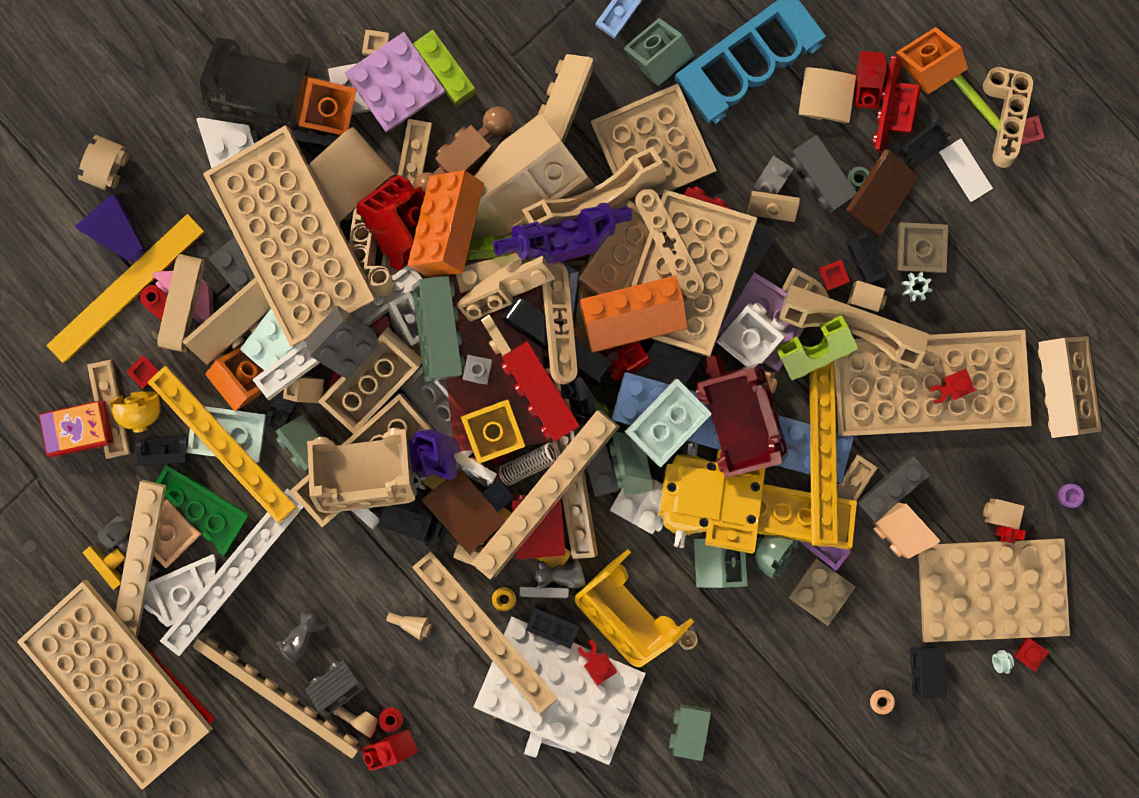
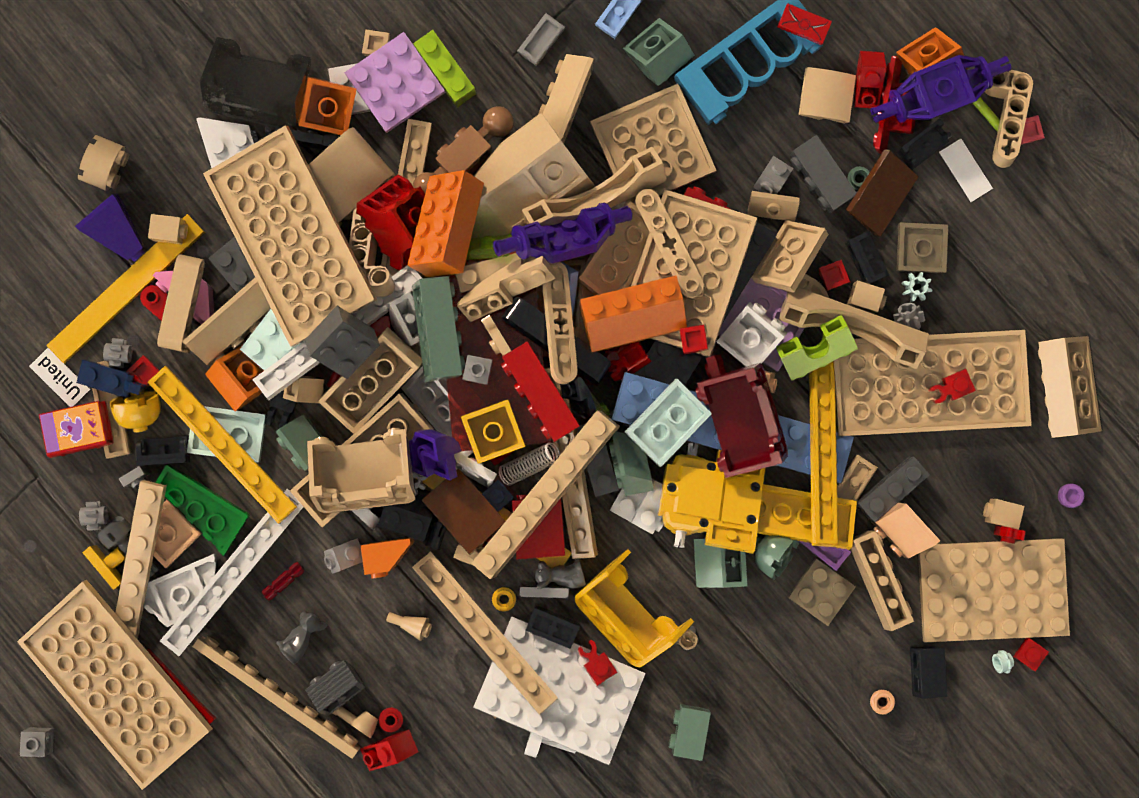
none -> light grey brick [20,727,54,757]
none -> white sticker [29,348,90,407]
none -> dark blue hinge [76,360,146,397]
none -> light grey gear [79,501,108,531]
none -> light grey gear [103,338,132,368]
none -> light grey plate [119,466,150,488]
none -> tan brick [148,214,188,245]
none -> dark red axle [262,562,305,601]
none -> light grey bracket [324,538,363,574]
none -> orange slope [361,537,415,579]
none -> light grey tile [517,13,565,67]
none -> red plate [680,325,708,354]
none -> tan plate [751,220,828,292]
none -> red tile [777,3,832,45]
none -> tan brick [850,531,914,631]
none -> dark purple plate [870,55,1011,123]
none -> light grey gear [893,303,925,330]

